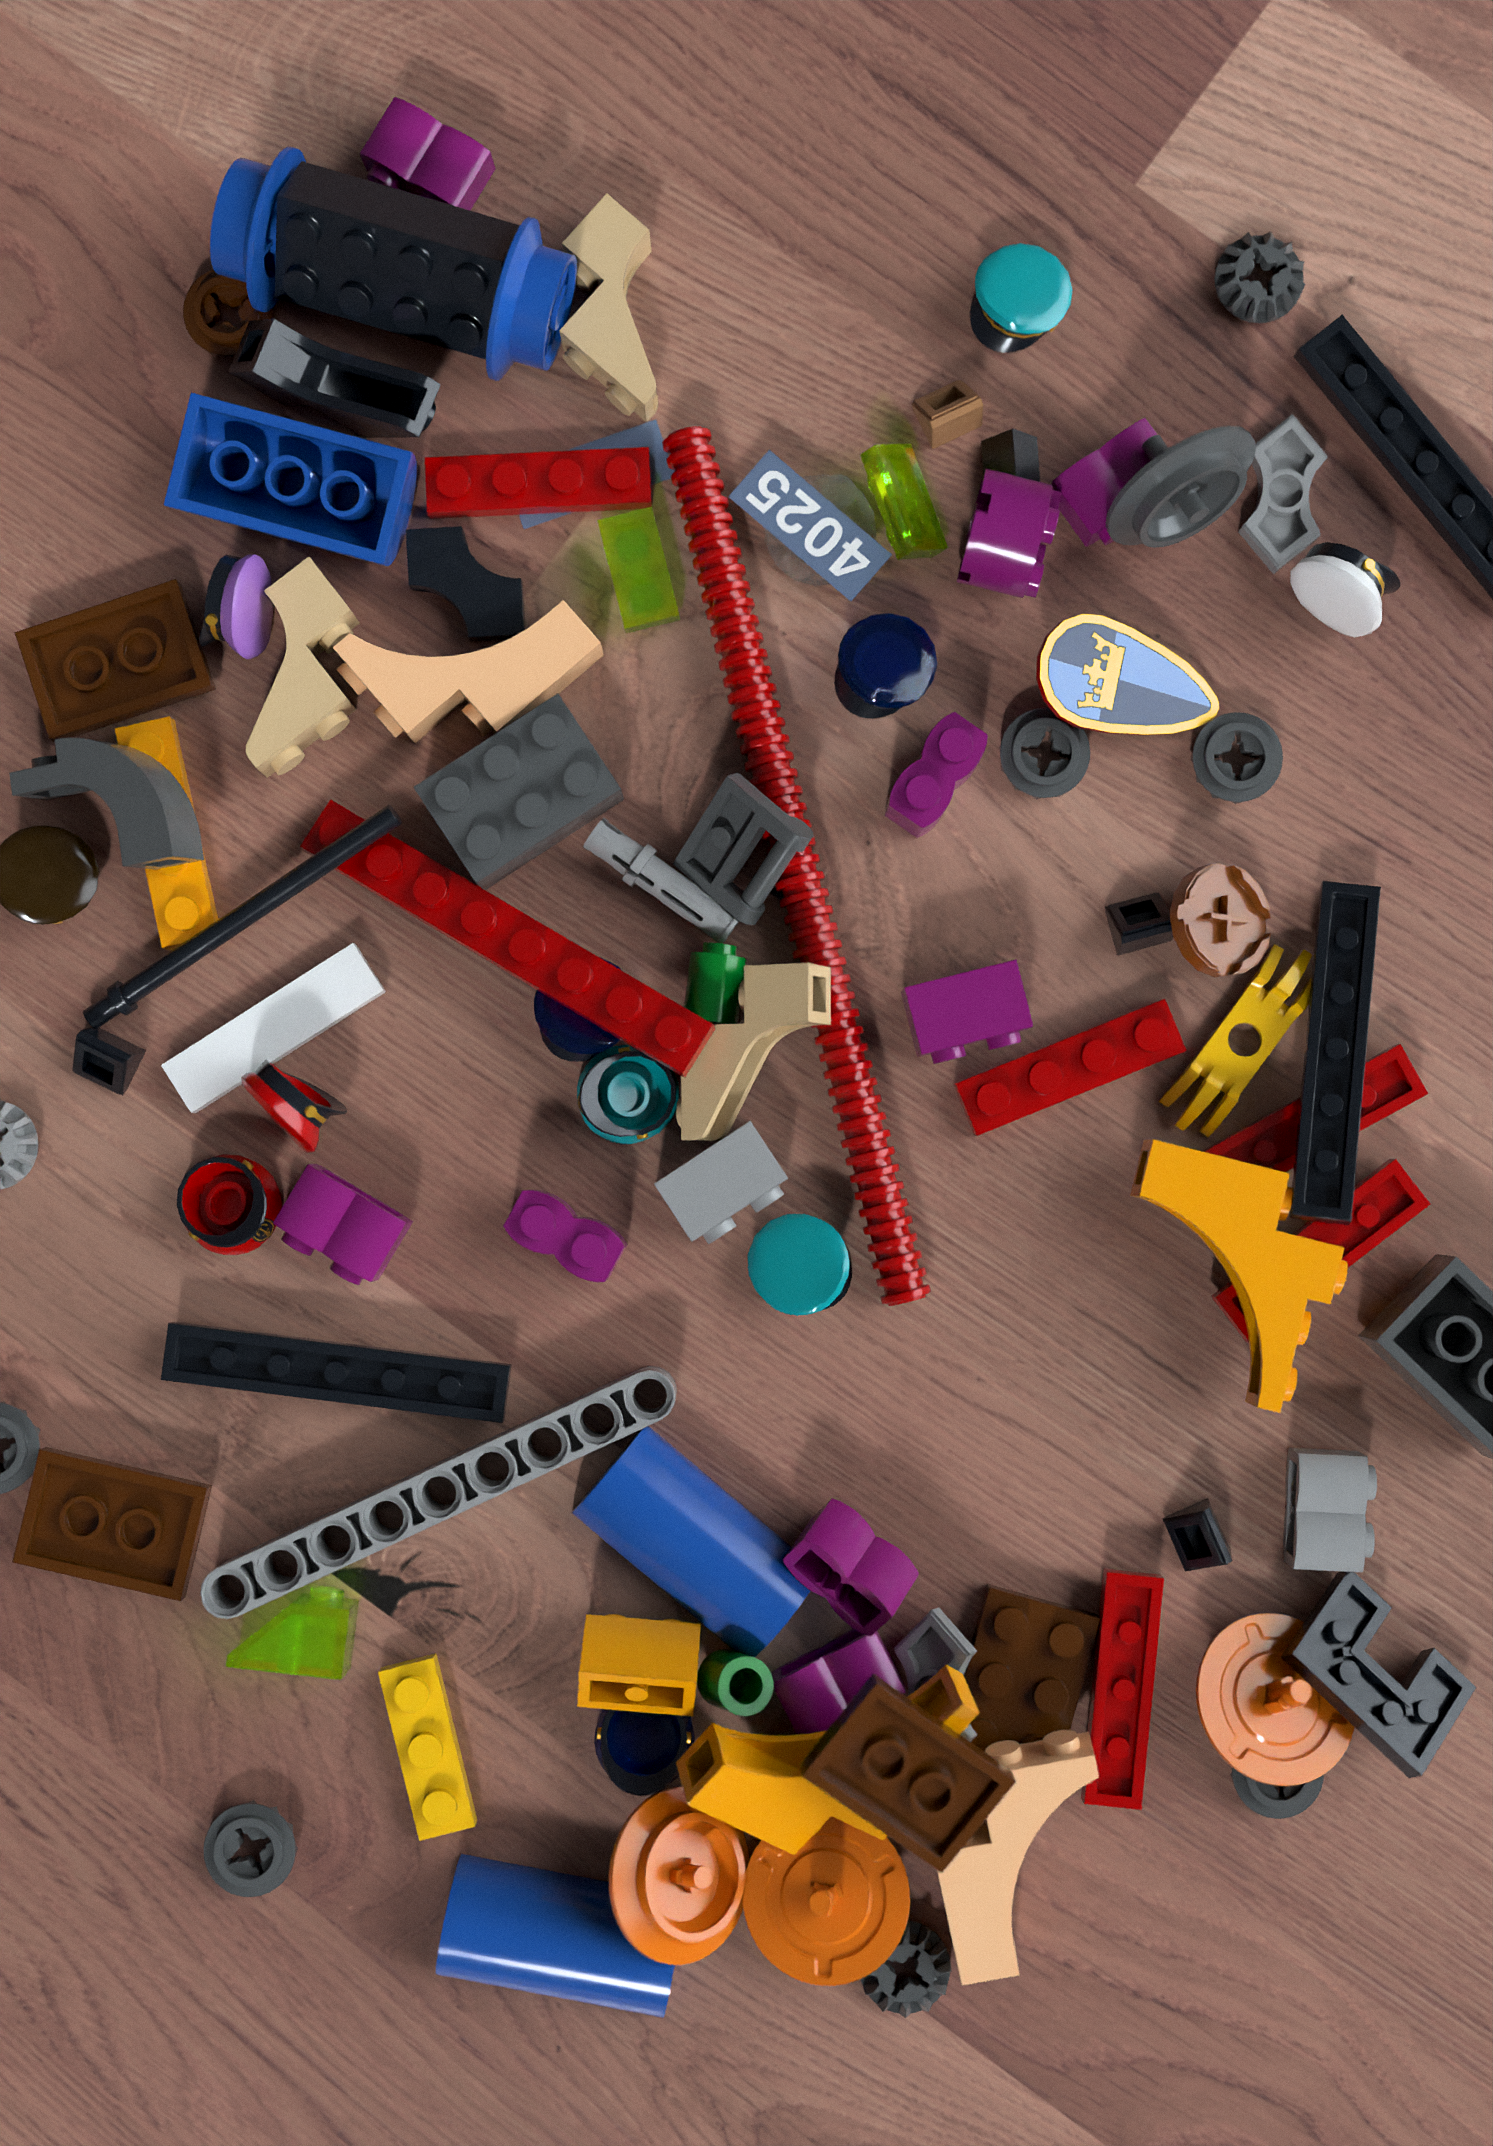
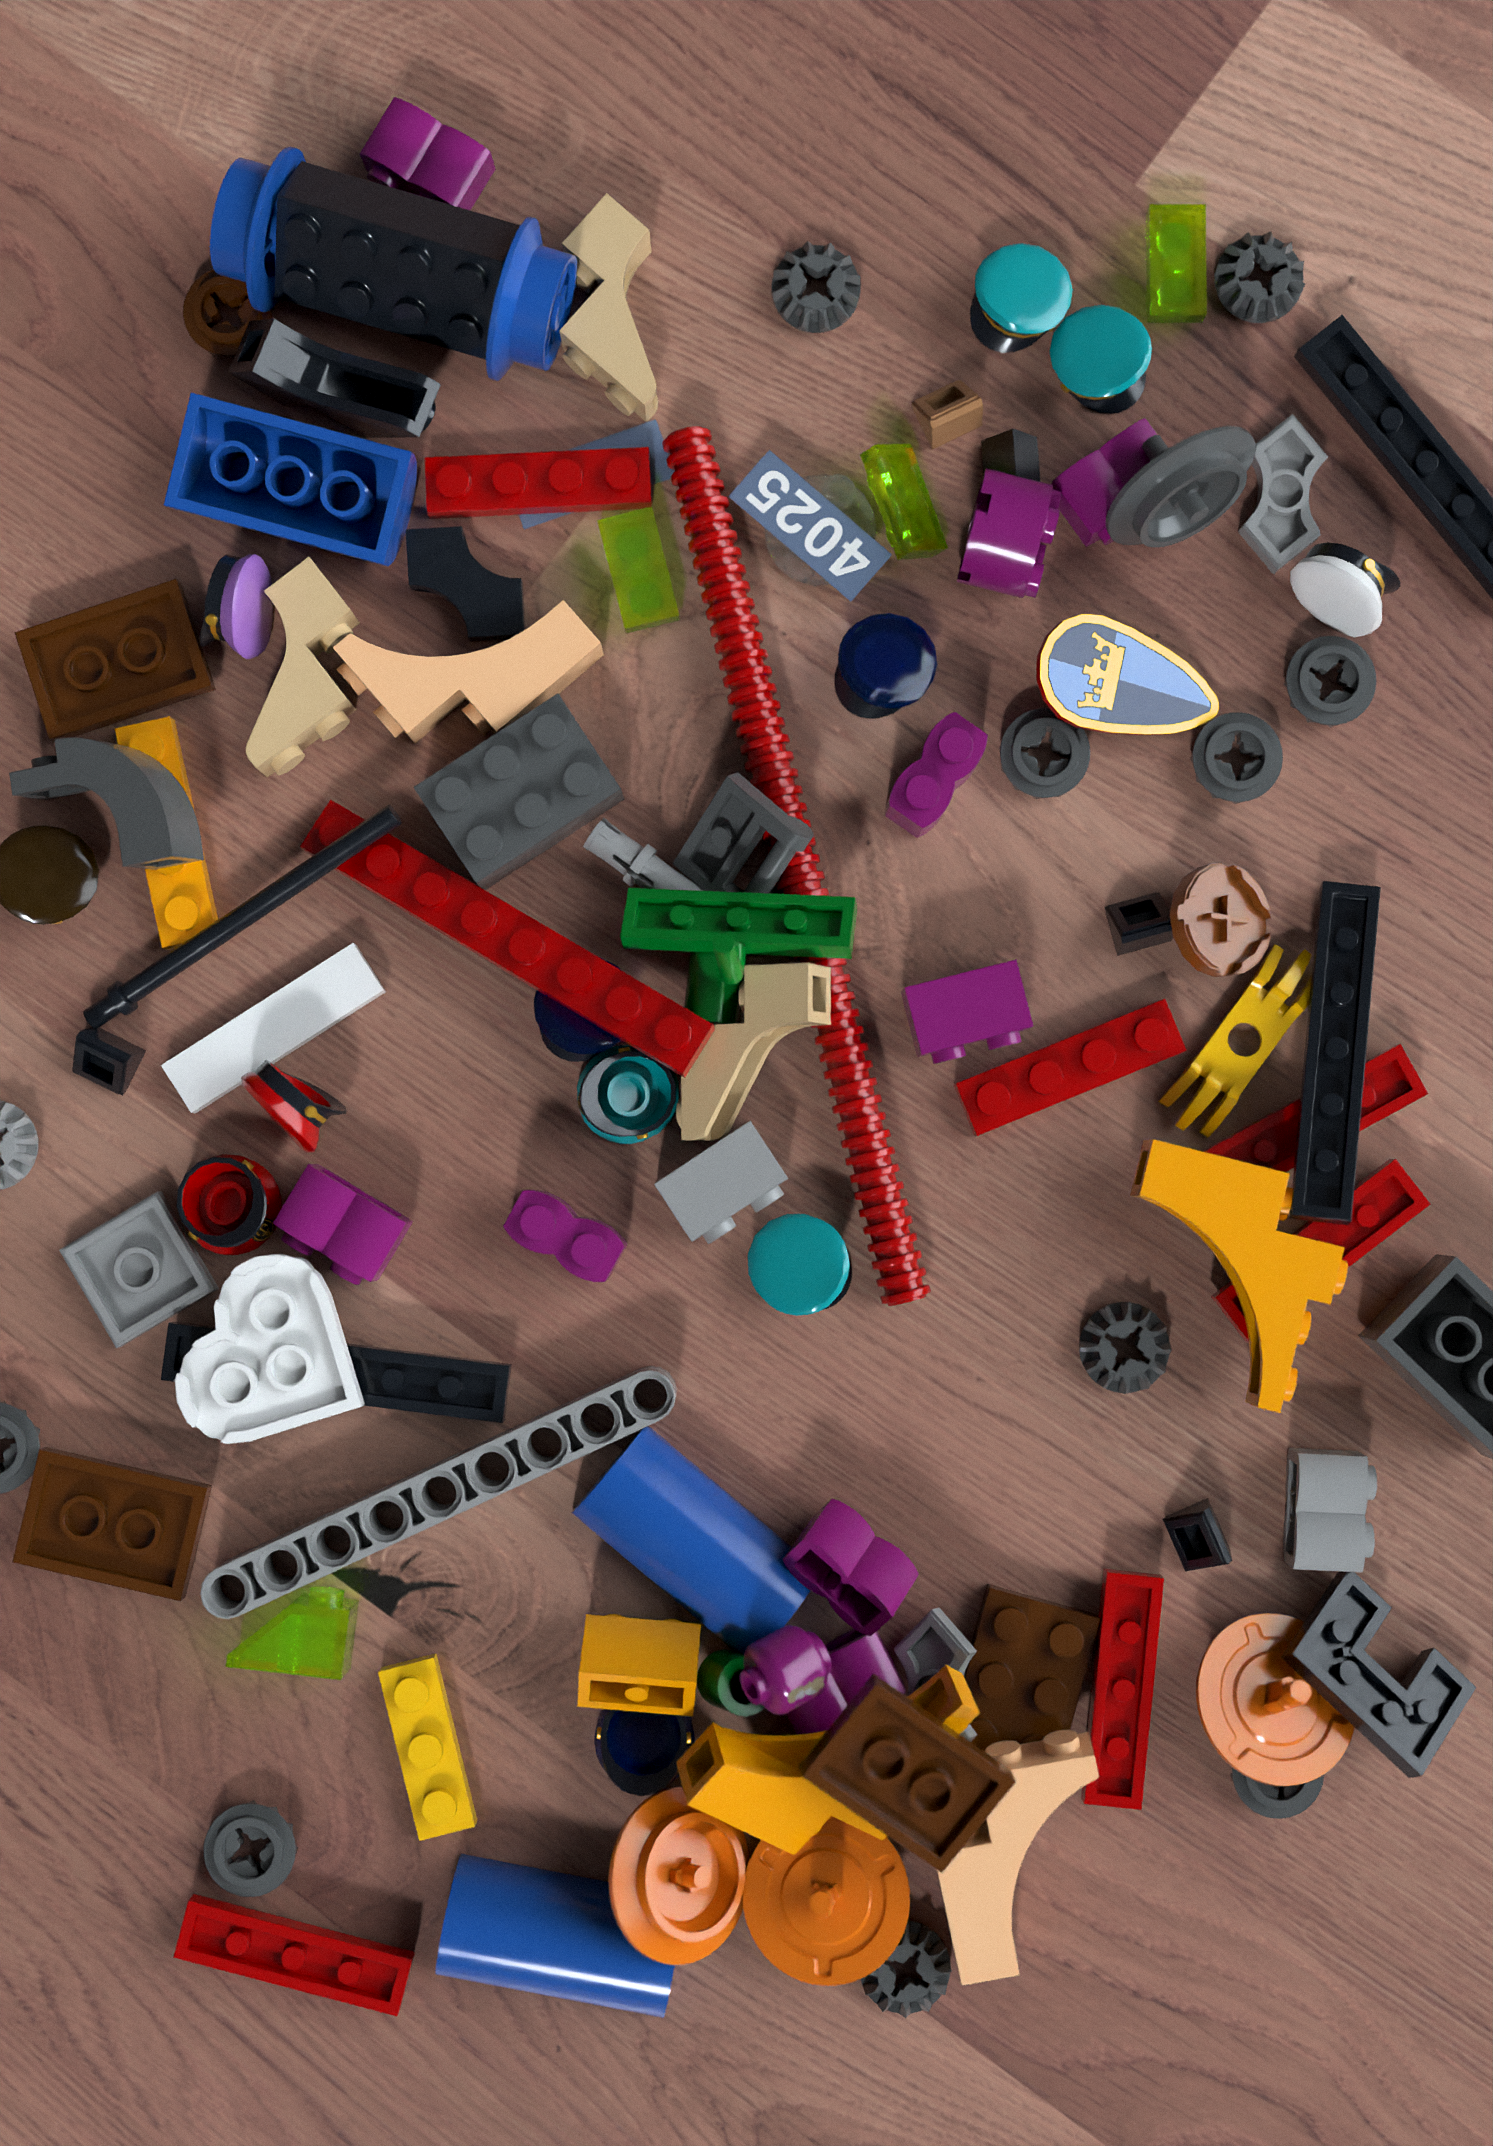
none -> light grey tile [59,1191,219,1348]
none -> red plate [173,1894,415,2016]
none -> white plate [175,1254,365,1444]
none -> green plate [620,888,857,985]
none -> magenta head [740,1625,831,1715]
none -> dark grey gear [772,241,860,333]
none -> teal piece [1049,305,1152,414]
none -> dark grey gear [1079,1302,1172,1394]
none -> clear neon green plate [1146,204,1207,323]
none -> dark grey gear [1283,636,1376,727]

